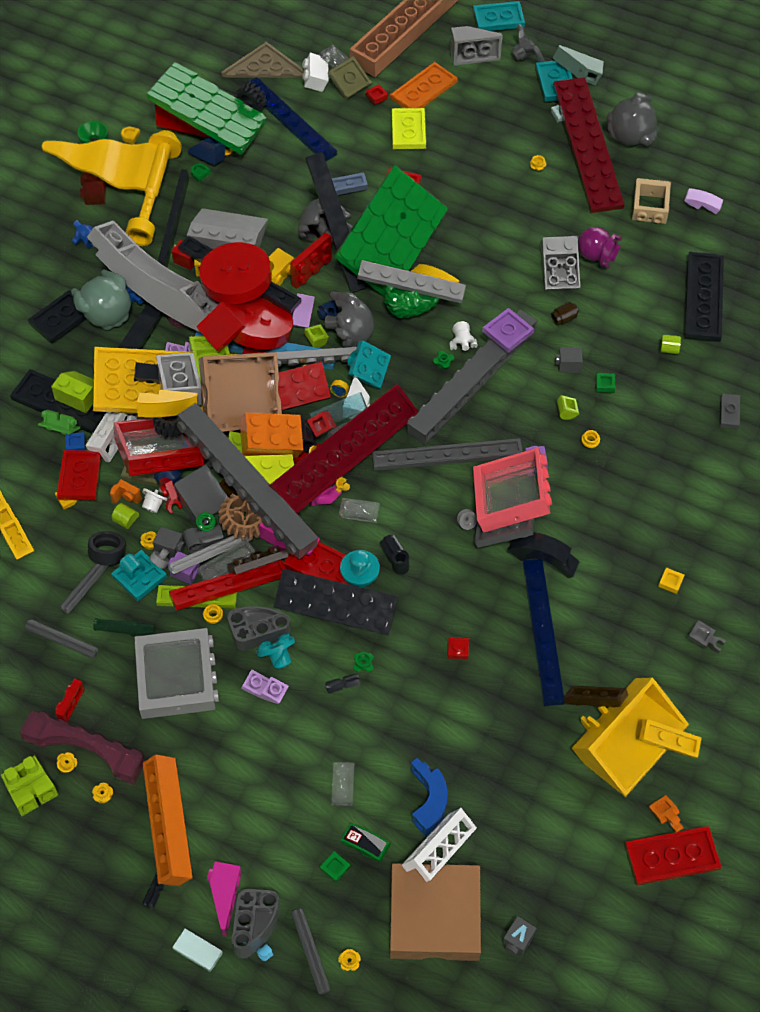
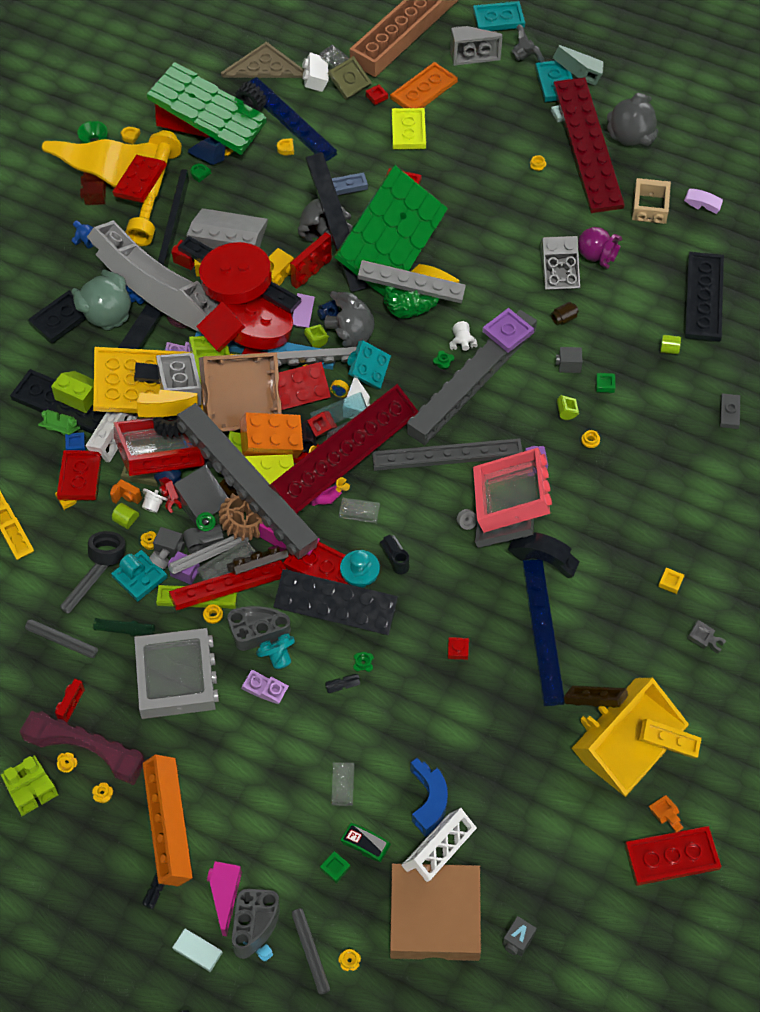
none -> red plate [112,155,167,203]
none -> yellow tile [277,138,294,155]

